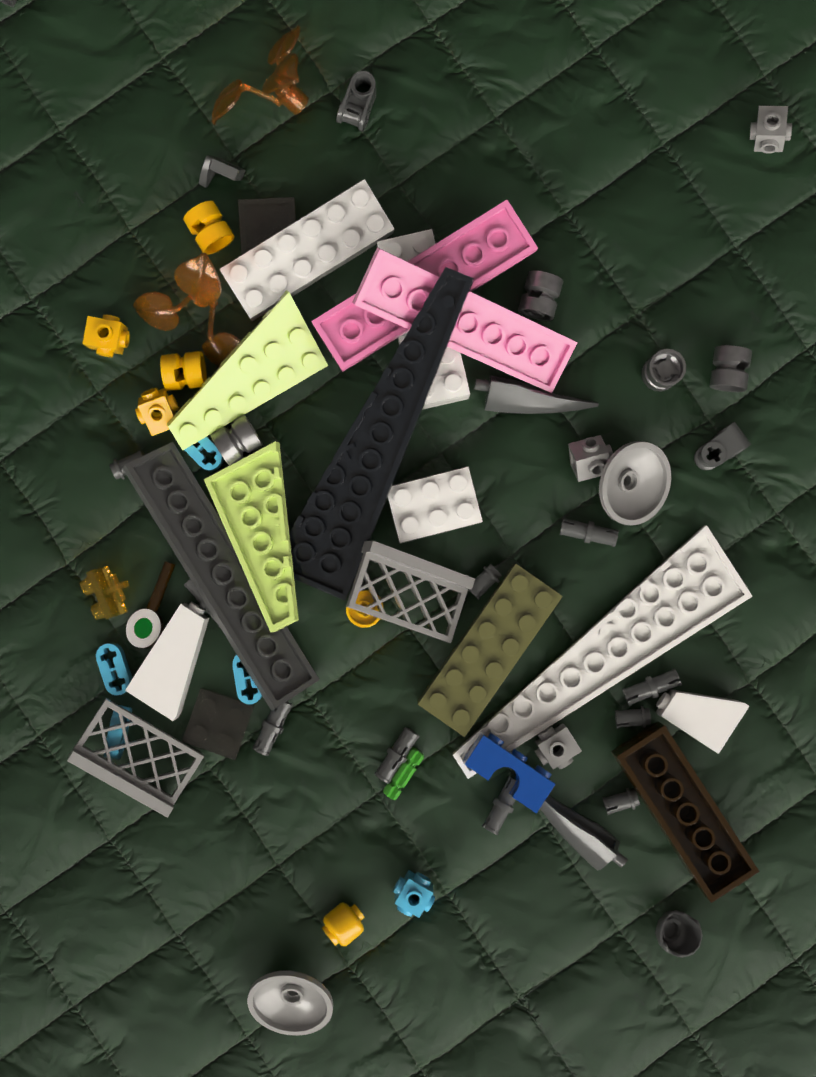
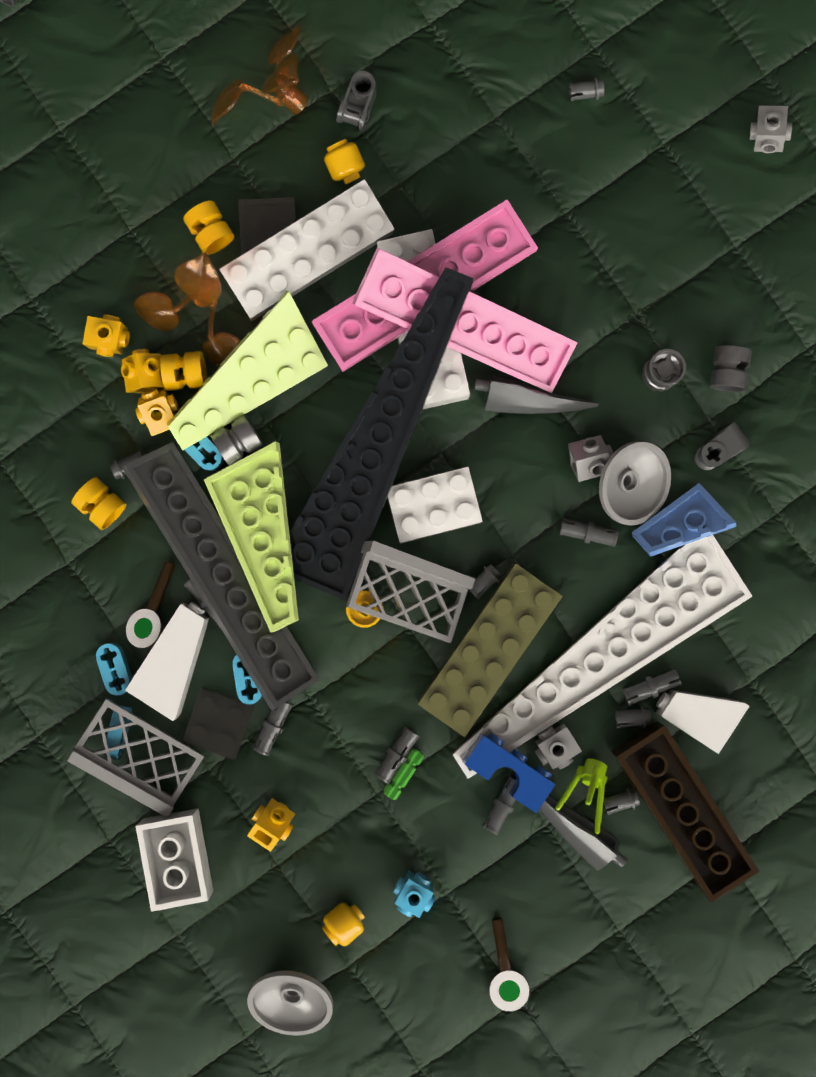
clear yellow hips [80,566,130,620] -> none
dark grey tile [199,155,246,188] -> none
flat silver wheel [518,271,563,321] -> none
dark grey hair [655,910,703,958] -> none
none -> yellow wheel [71,477,127,530]
none -> yellow brick [121,349,164,393]
none -> white brick [136,808,214,912]
none -> yellow brick [247,798,295,852]
none -> yellow head [324,139,365,184]
none -> piece [489,917,529,1011]
none -> lime plant [555,759,608,834]
none -> dark grey pin [569,77,604,102]
none -> medium blue wing [632,483,736,557]

